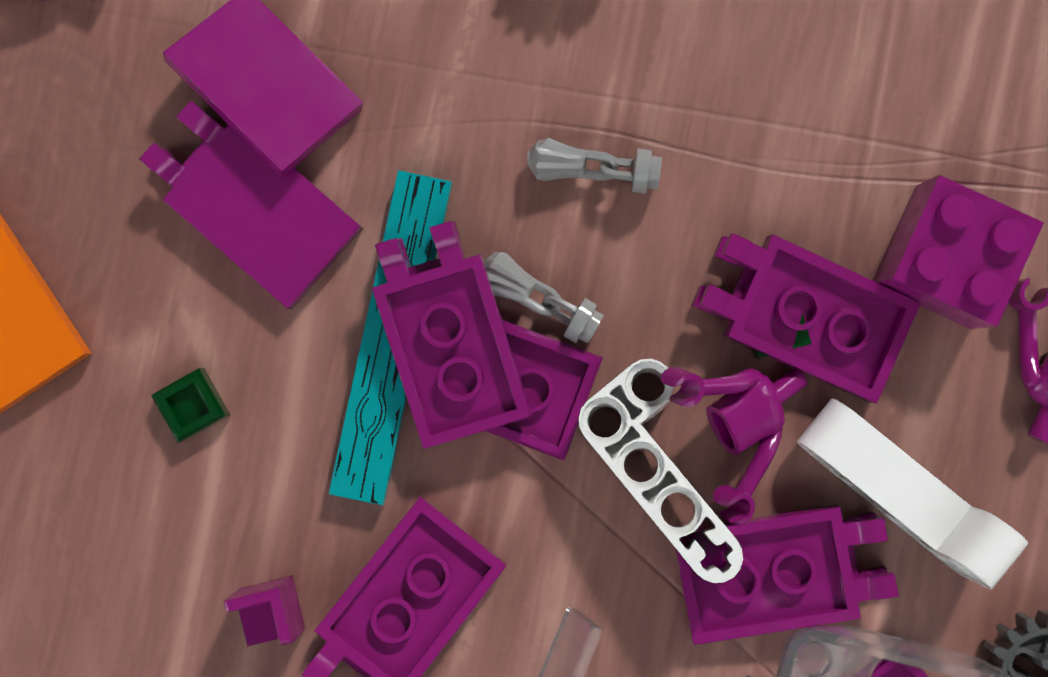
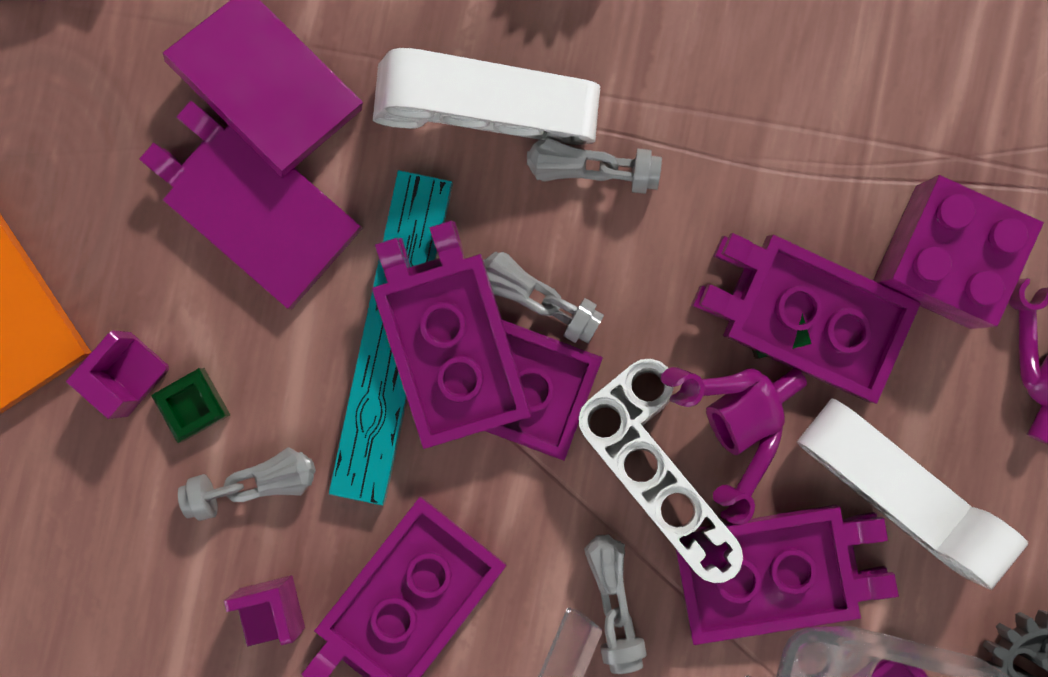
none -> magenta panel [66,330,169,419]
none -> light grey piece [178,447,316,521]
none -> white beam [373,48,600,145]
none -> light grey piece [584,534,647,674]

